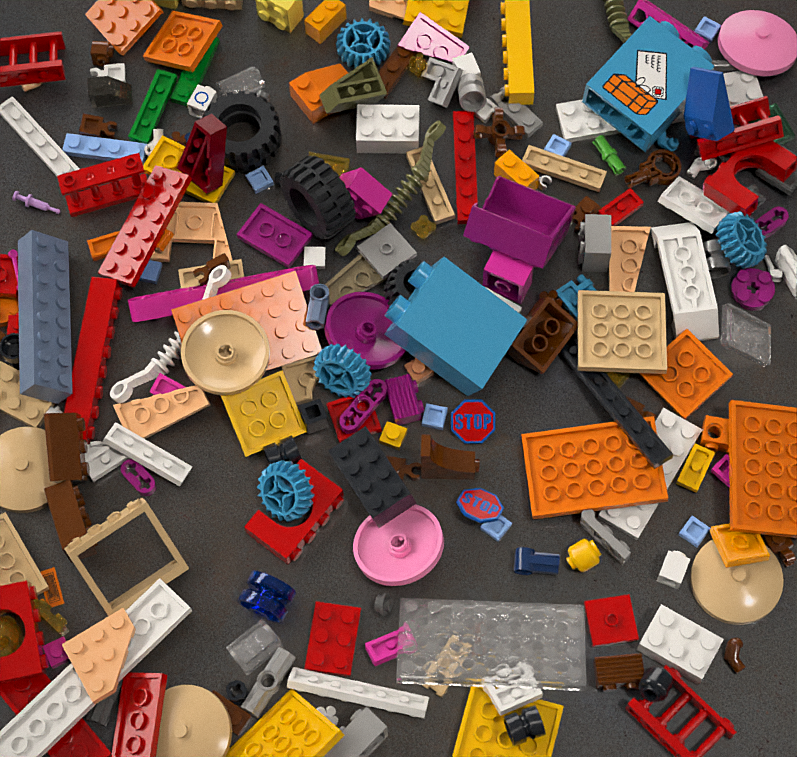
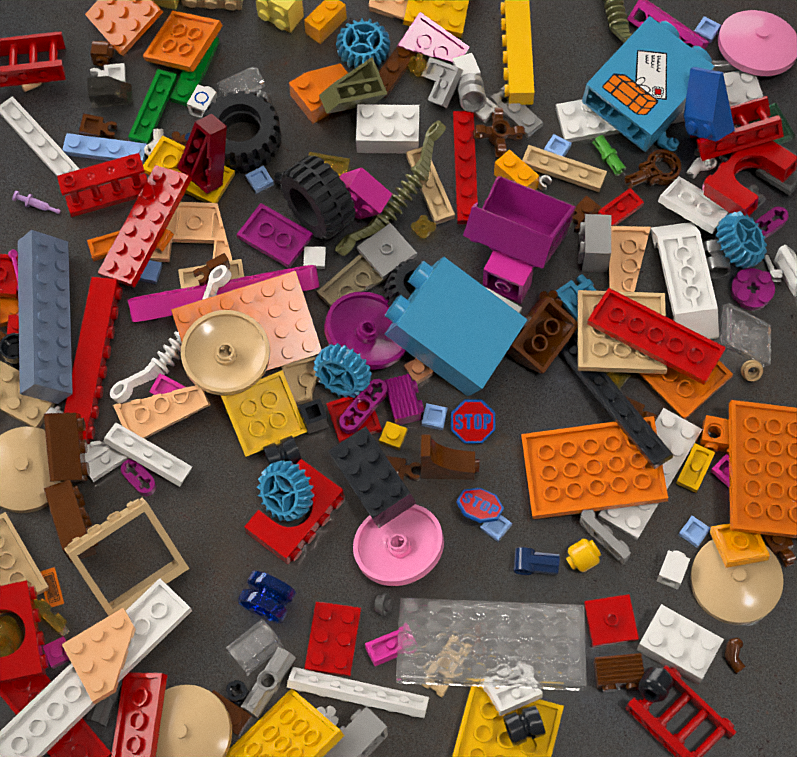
sand blue piece [305,284,329,330] -> none
none -> red plate [587,288,726,385]
none -> tan plate [741,360,763,381]

